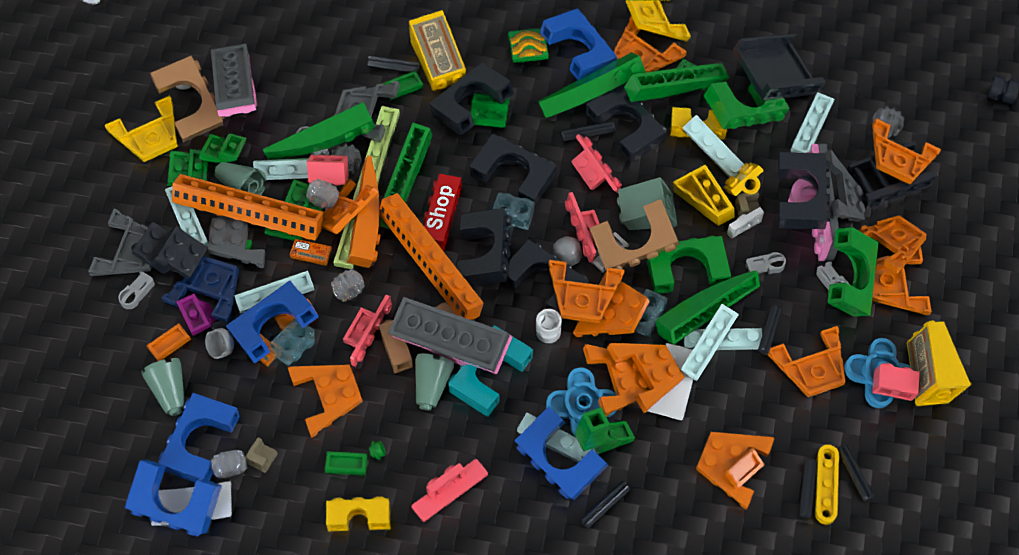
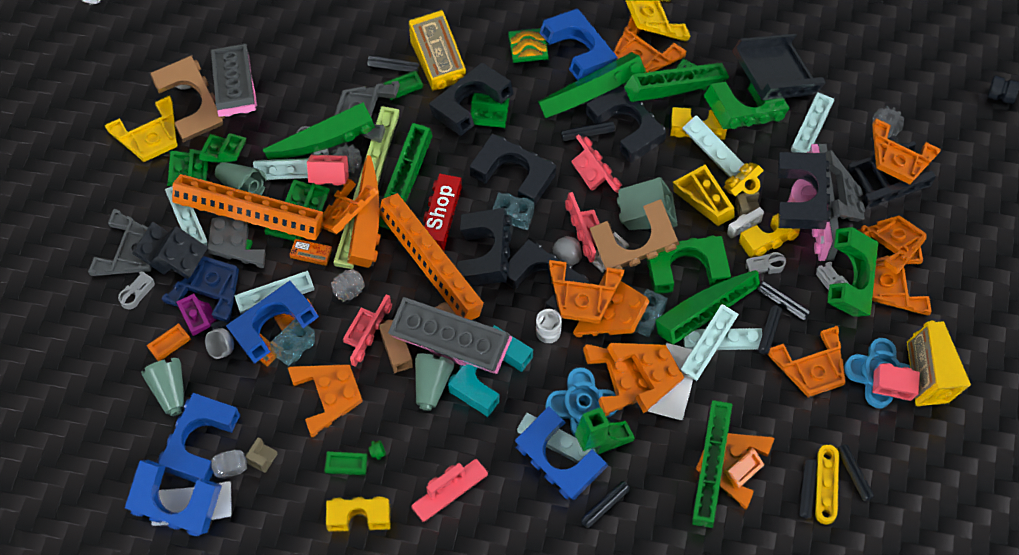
clear gear [306,179,339,210] -> none
none -> green slope [693,400,732,528]
none -> yellow arch [739,214,800,258]
none -> axle [758,281,810,320]

